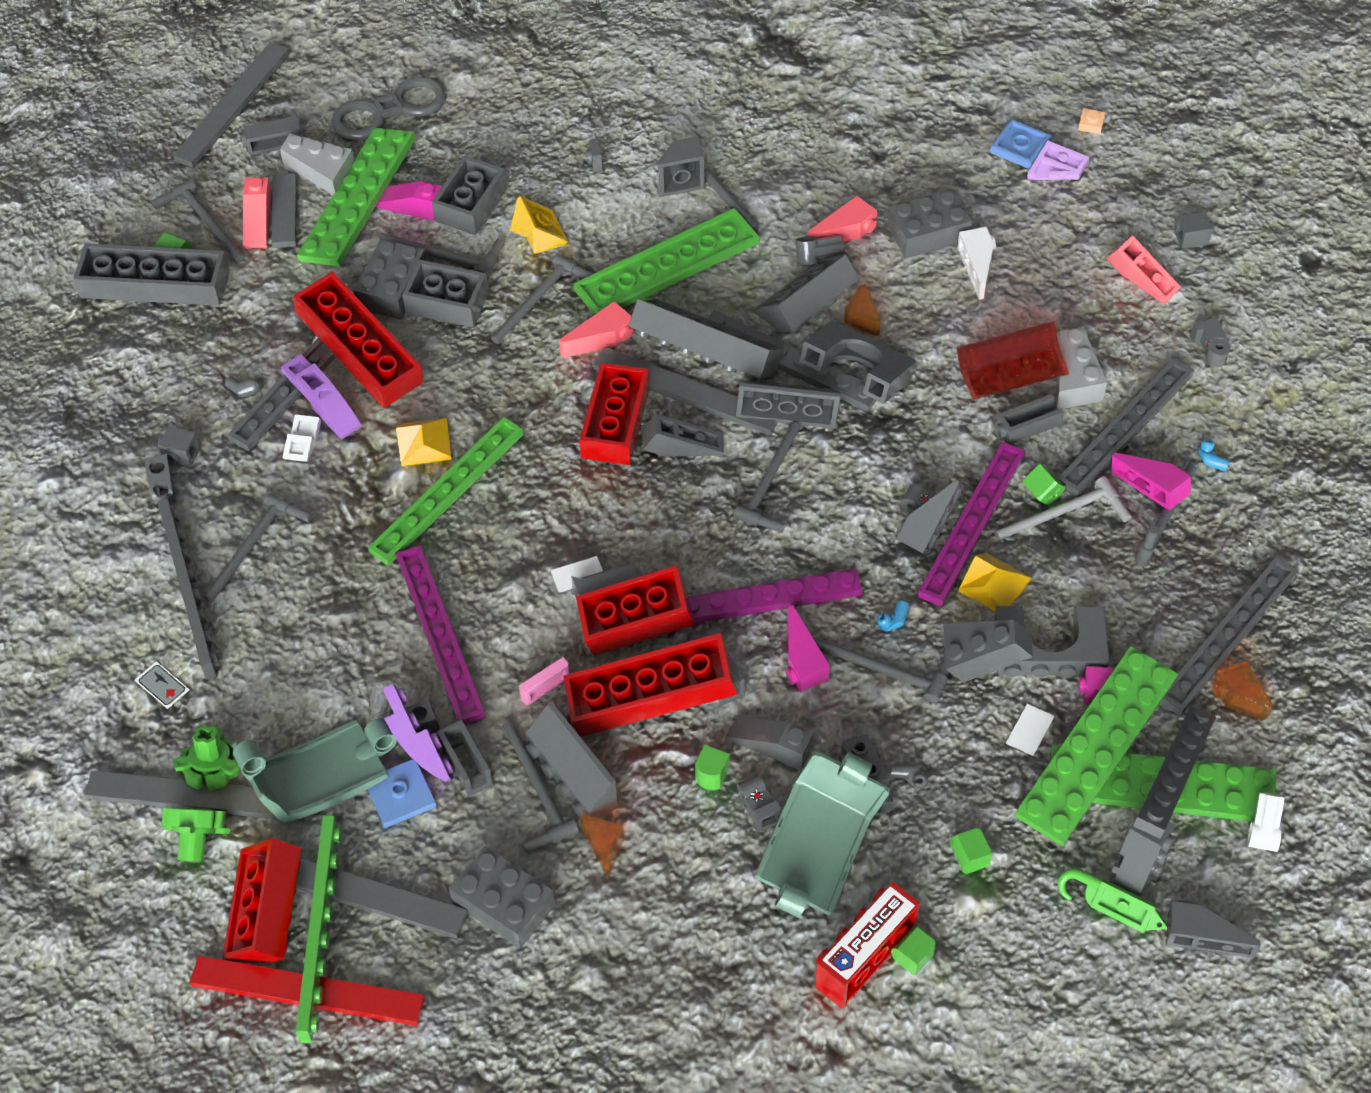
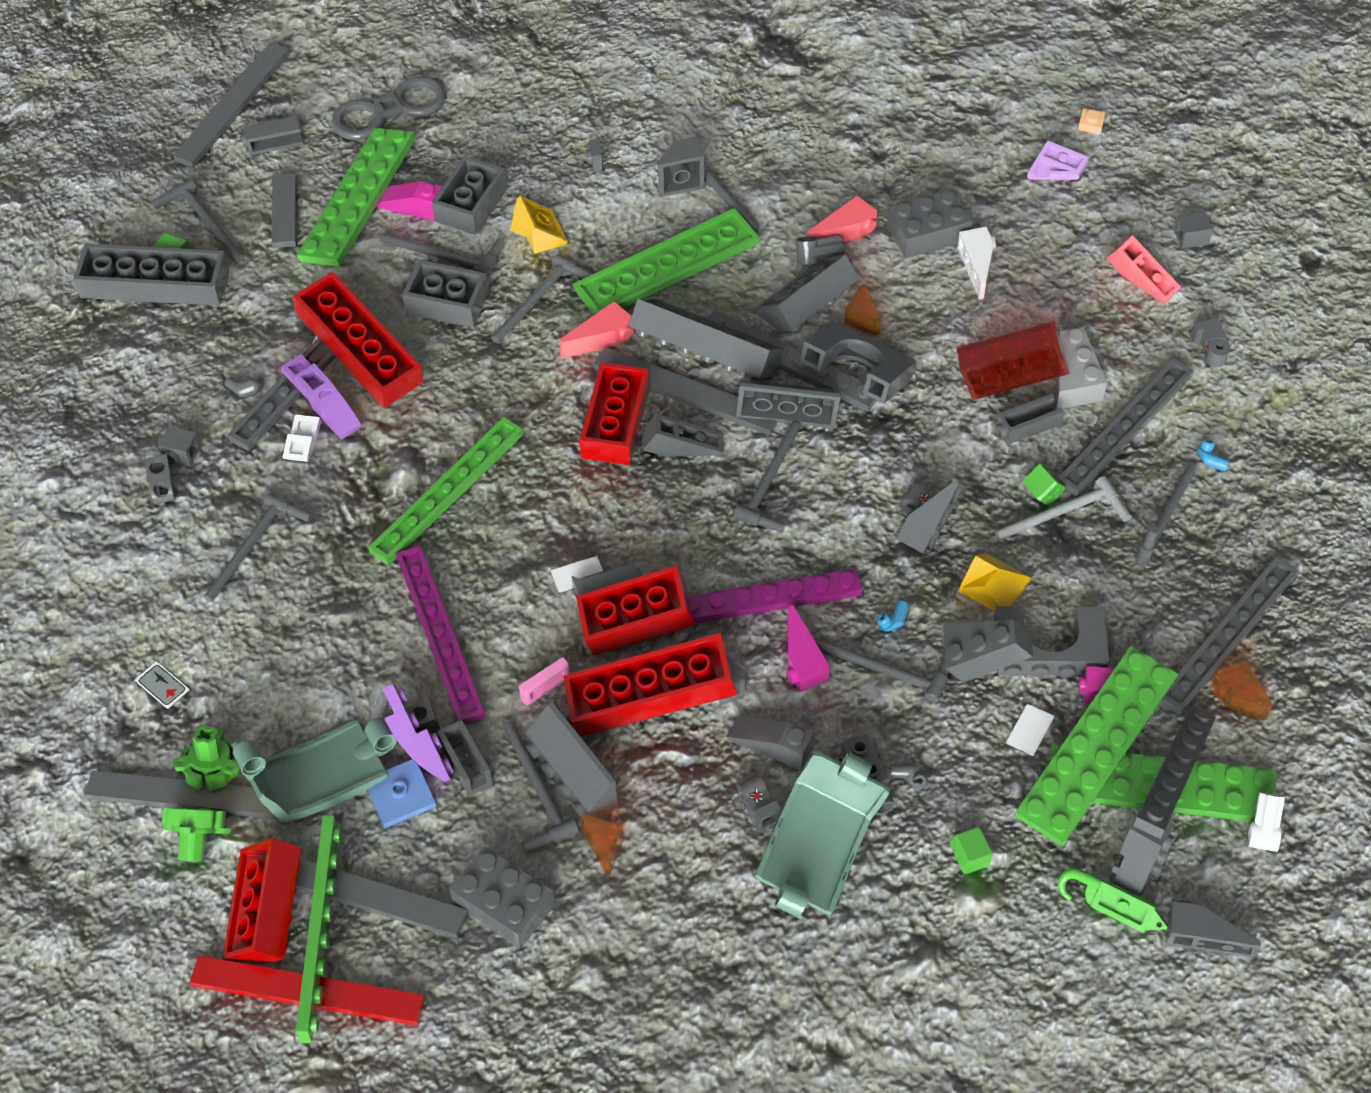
dark grey plate [157,498,219,680] -> none
coral slope [243,177,272,248] -> none
light grey wedge [280,134,354,197] -> none
dark grey brick [353,239,427,320] -> none
yellow slope [396,418,452,466] -> none
bright green piece [695,745,730,790] -> none
brick [815,881,920,1009] -> none
bright green piece [891,926,936,976] -> none
magenta plate [918,441,1025,607] -> none
medium blue plate [990,119,1052,169] -> none
dark pink slope [1112,452,1191,510] -> none

